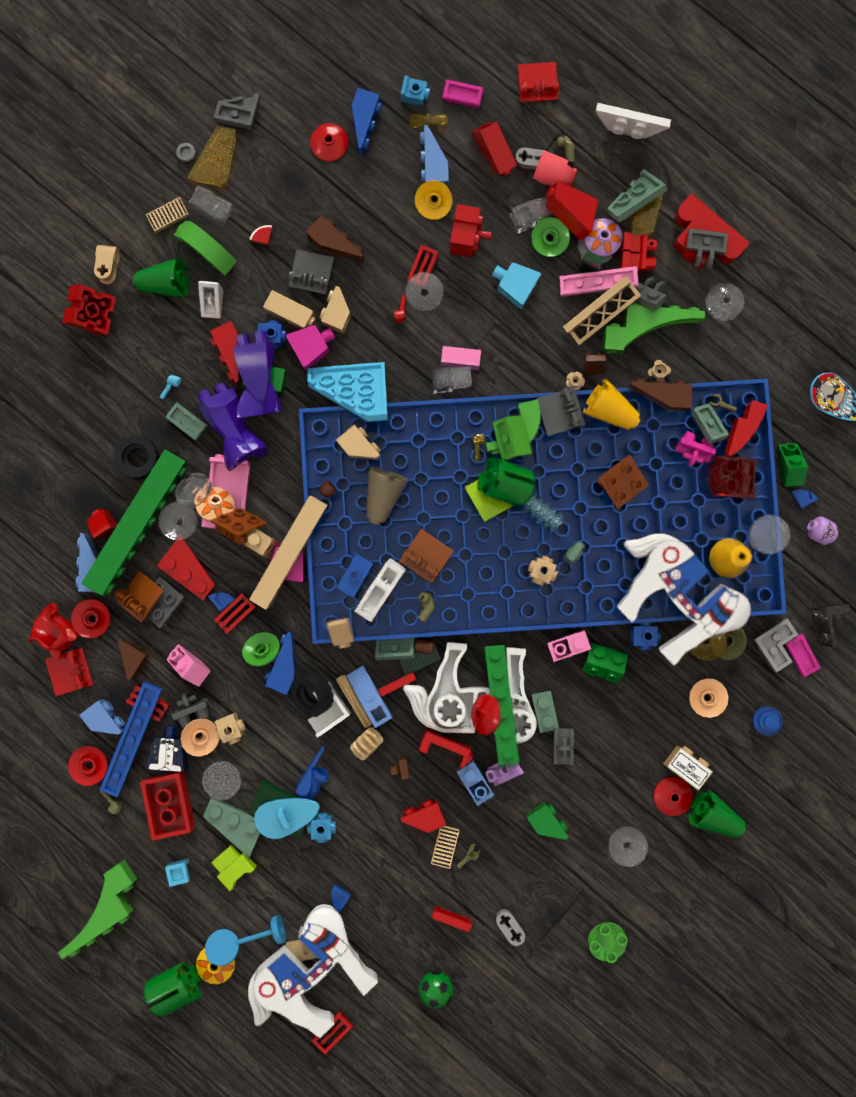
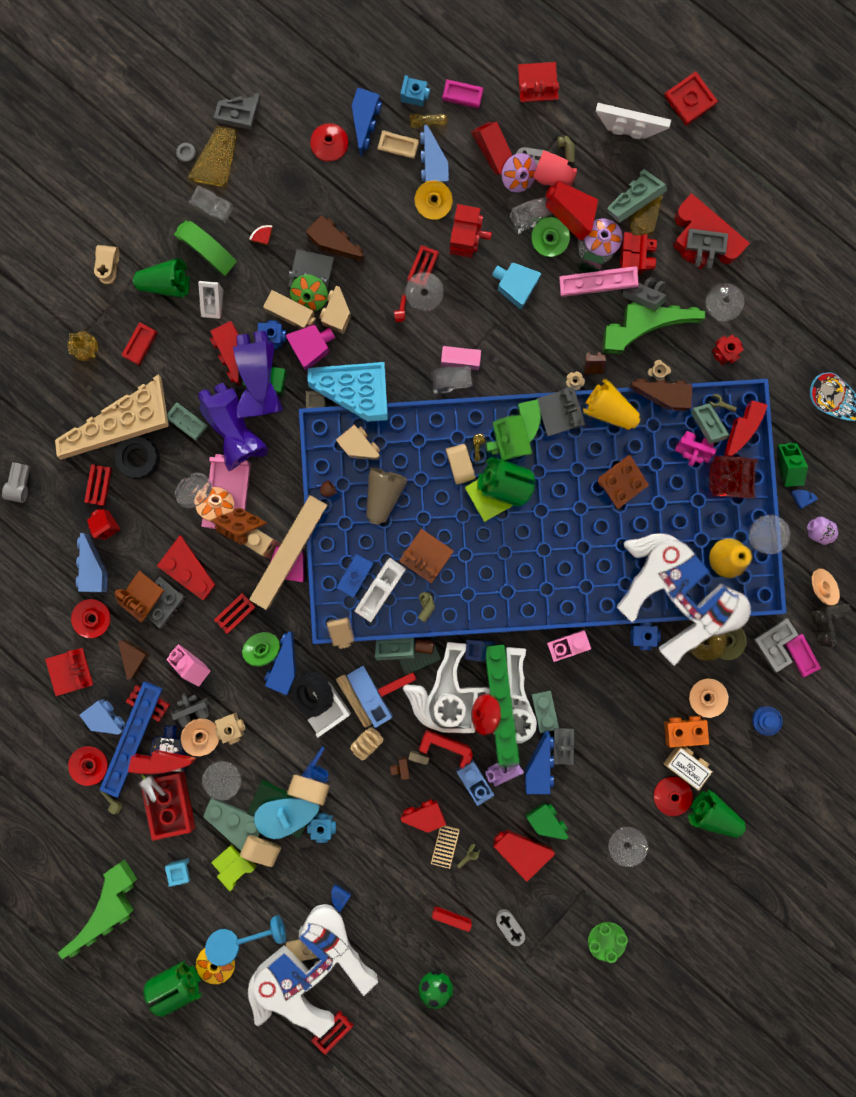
red hair [28,603,78,660] -> none
red brick [62,284,116,335] -> none
green brick [81,450,187,597] -> none
tan tile [146,197,190,233] -> none
clear dish [159,502,198,541] -> none
medium azure hand [160,375,181,400] -> none
blue tile [208,592,235,612] -> none
clear light blue piece [522,491,565,534] -> none
tan brick [528,556,558,586] -> none
tan fence [563,276,642,345] -> none
sand green plate [563,541,585,563] -> none
green bracket [582,643,628,683] -> none
none -> light grey piece [2,462,31,503]
none -> tan wing [55,374,169,460]
none -> clear yellow brick [68,331,98,361]
none -> red tile [84,464,112,506]
none -> red tile [121,322,158,366]
none -> red slope [128,750,196,774]
none -> flat silver piece [139,774,165,806]
none -> tan beam [240,835,281,867]
none -> tan beam [287,775,330,806]
none -> bright green dish [290,274,328,312]
none -> dark tan tile [306,391,326,408]
none -> tan tile [378,131,419,159]
none -> dark tan tile [409,750,429,765]
none -> tan beam [446,443,475,485]
none -> dark blue panel [465,639,495,662]
none -> red slope [493,830,555,881]
none -> lavender dish [502,153,537,192]
none -> blue slope [525,731,554,794]
none -> red tile [664,72,718,126]
none -> orange brick [664,716,709,747]
none -> red brick [711,334,744,366]
none -> light nougat dish [812,569,840,606]

